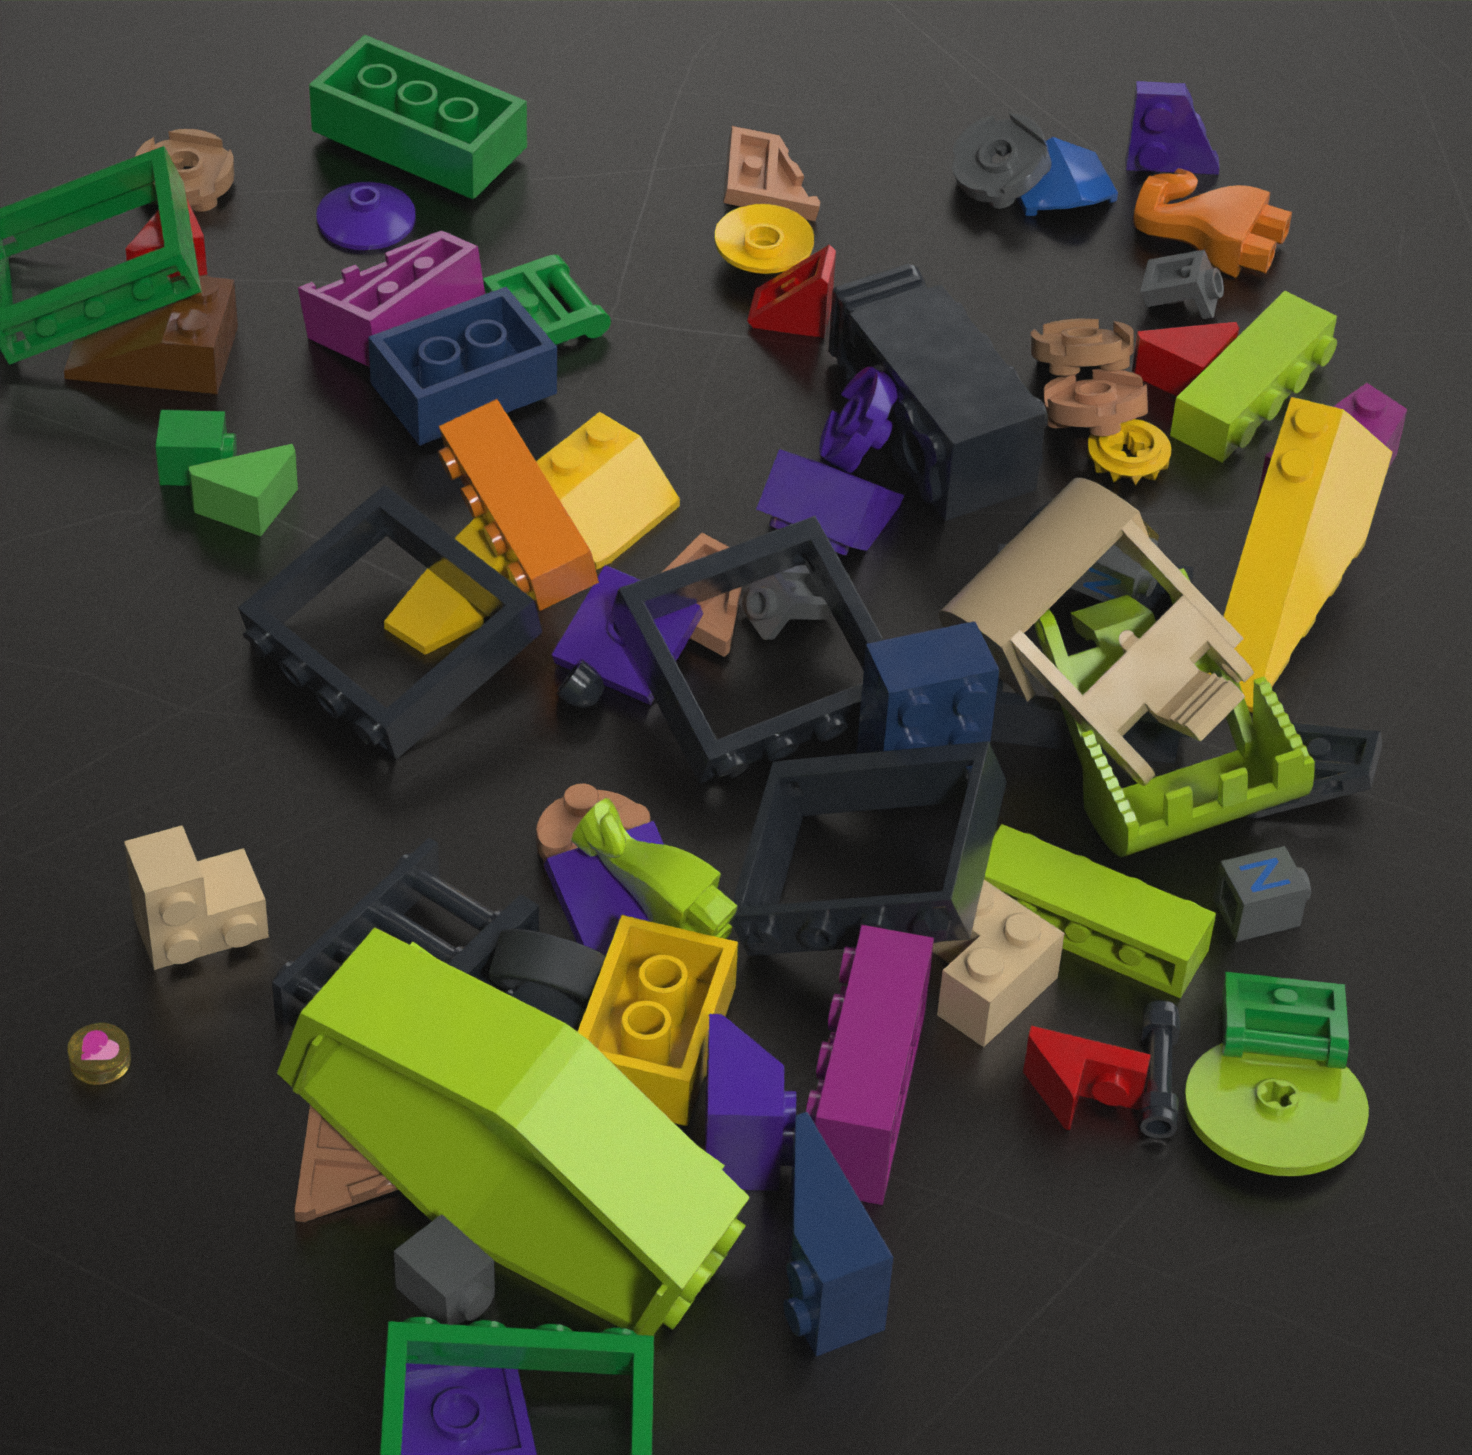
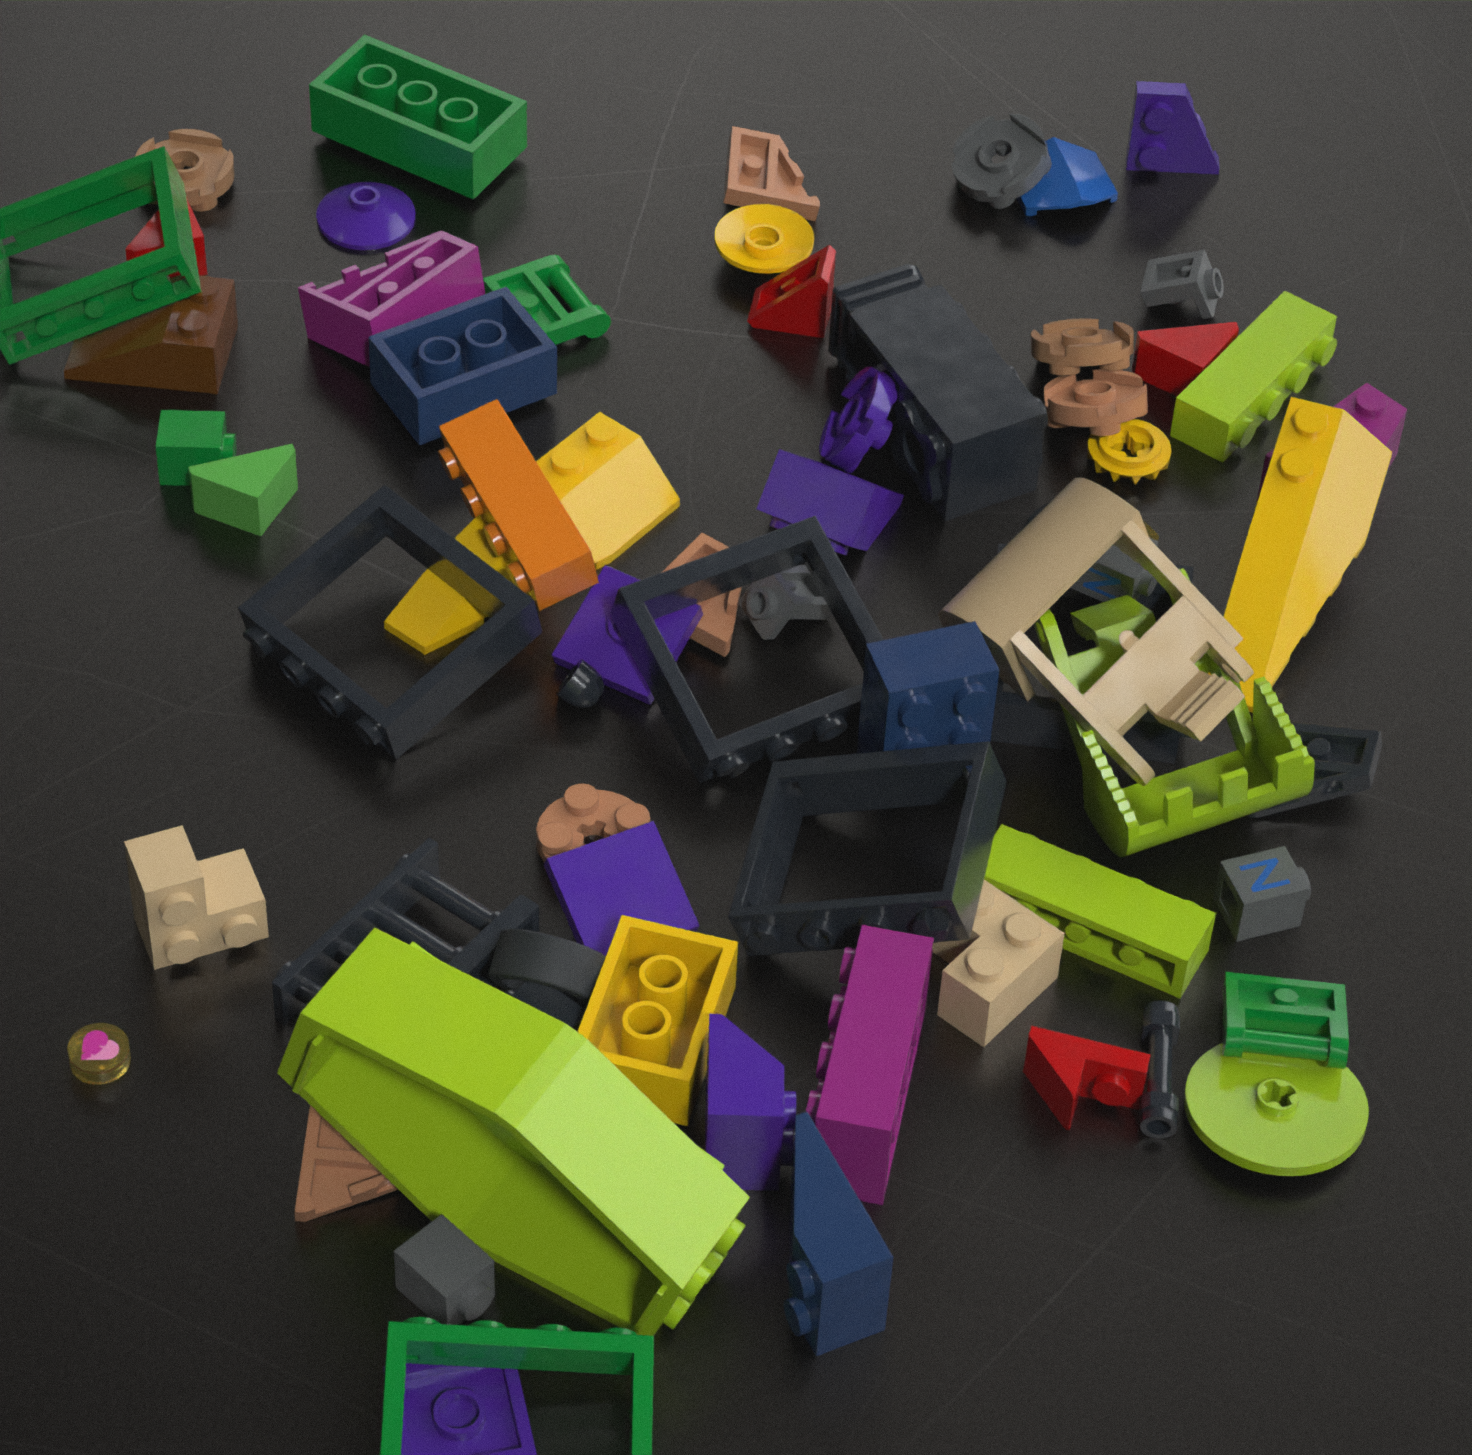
lime hips [571,798,737,939] -> none
orange hips [1133,168,1292,278] -> none

